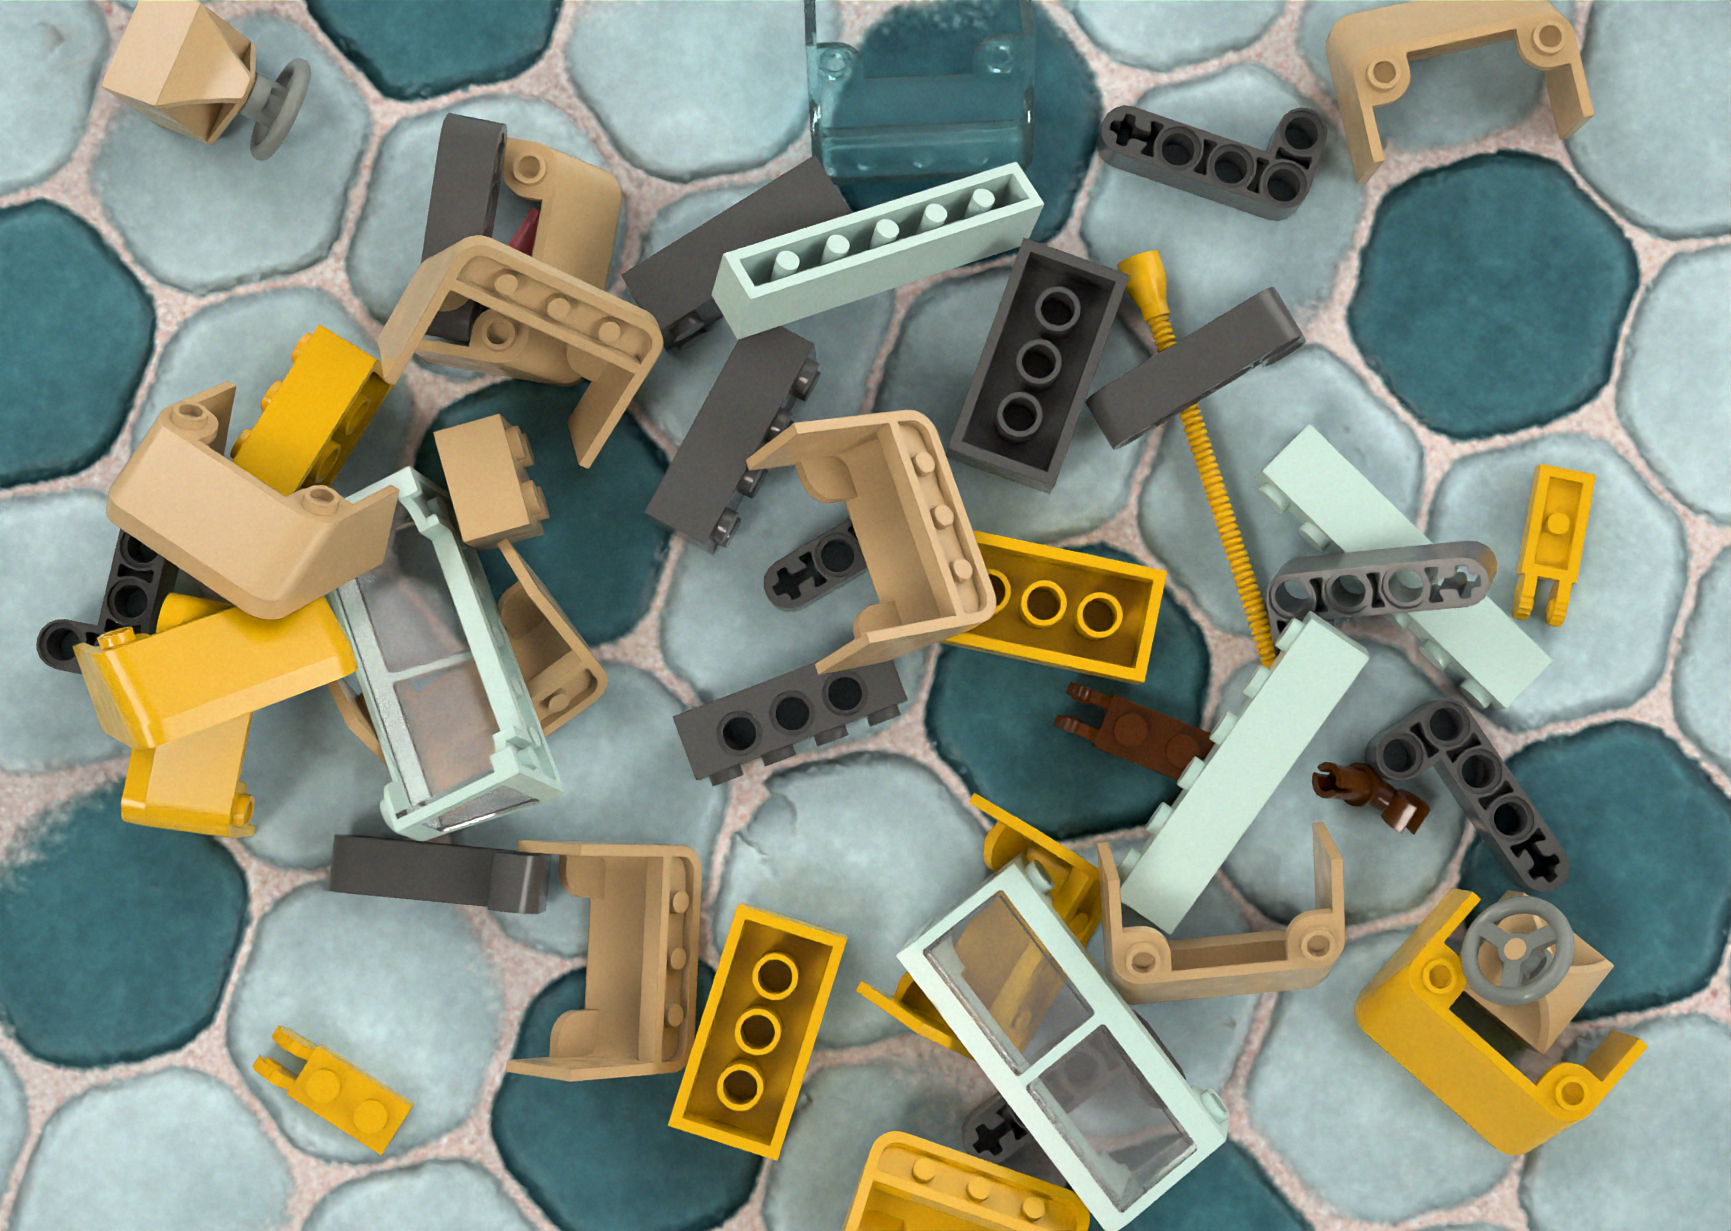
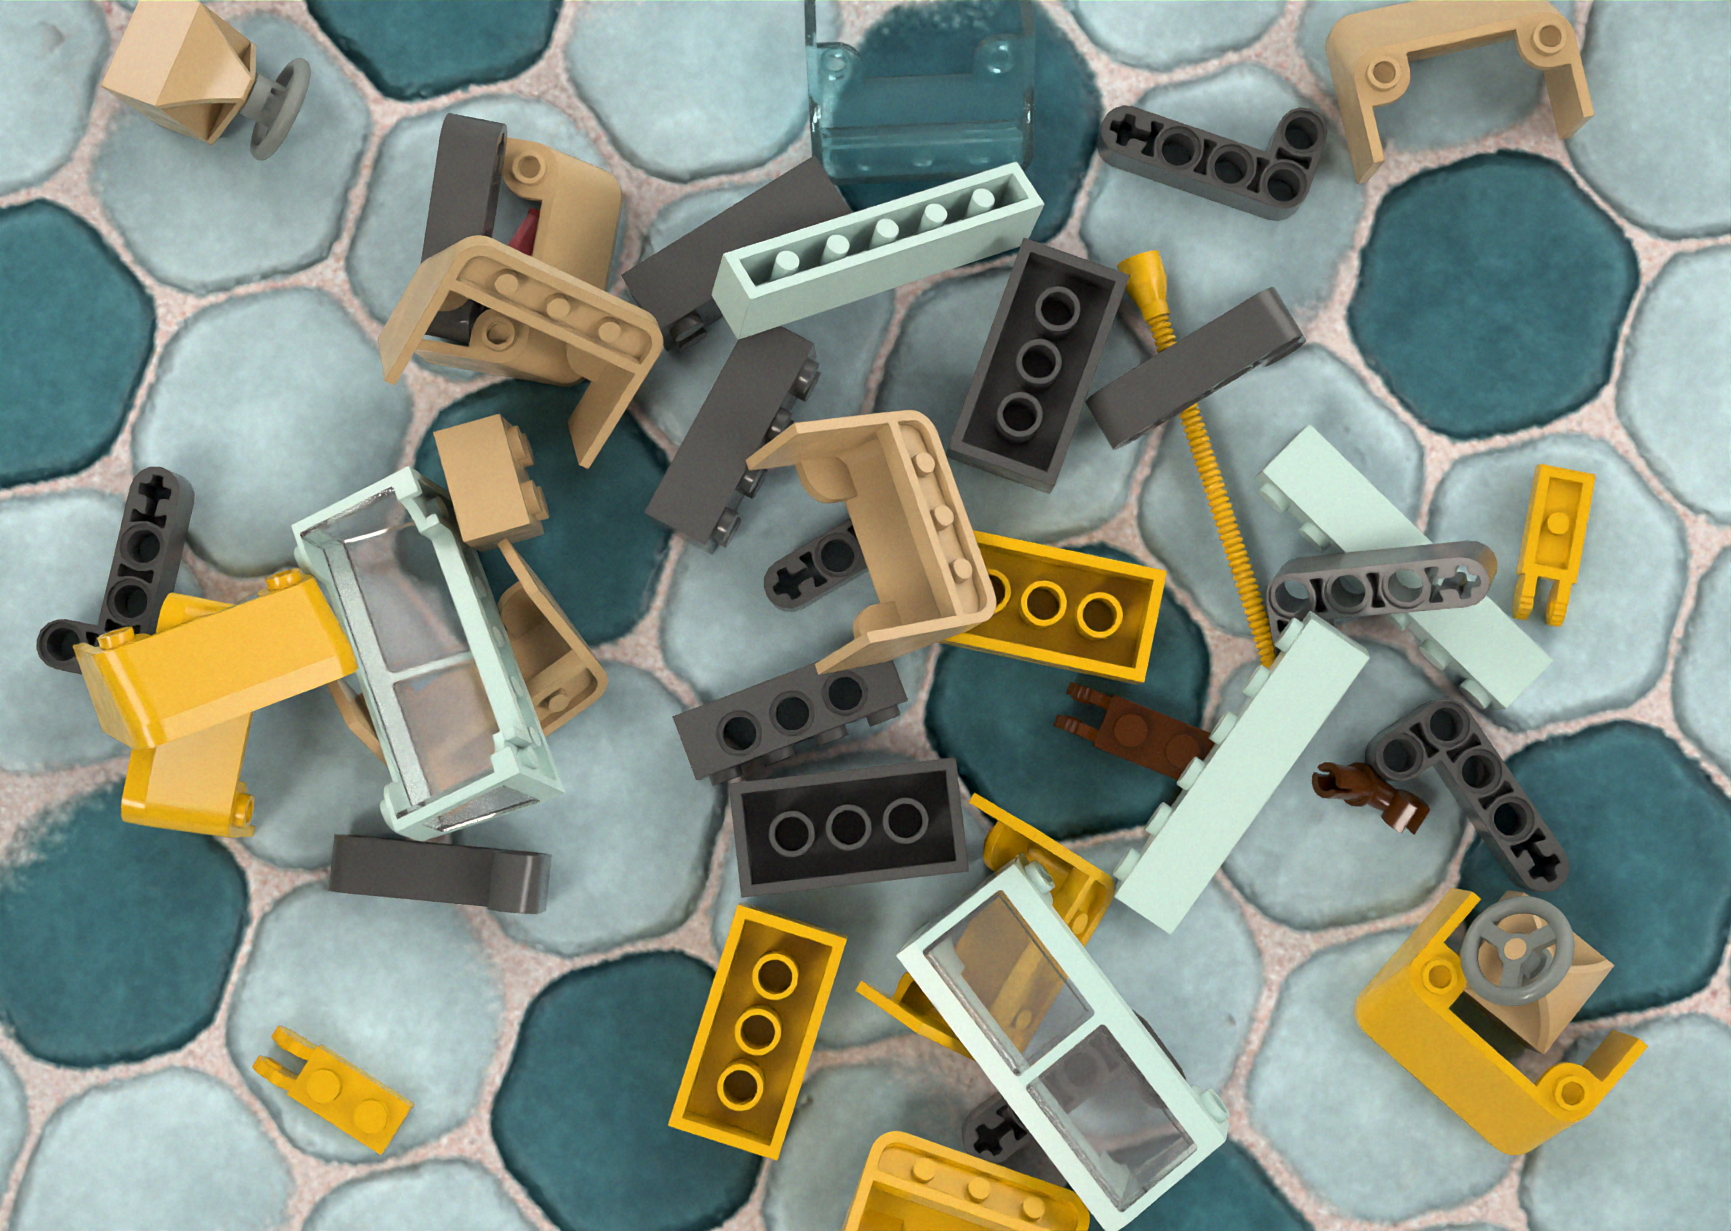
tan windscreen [106,381,400,619] -> none
yellow brick [230,324,394,496] -> none
tan windscreen [506,840,702,1082] -> none
tan windscreen [1097,822,1345,1005] -> none
none -> dark grey brick [729,757,969,898]

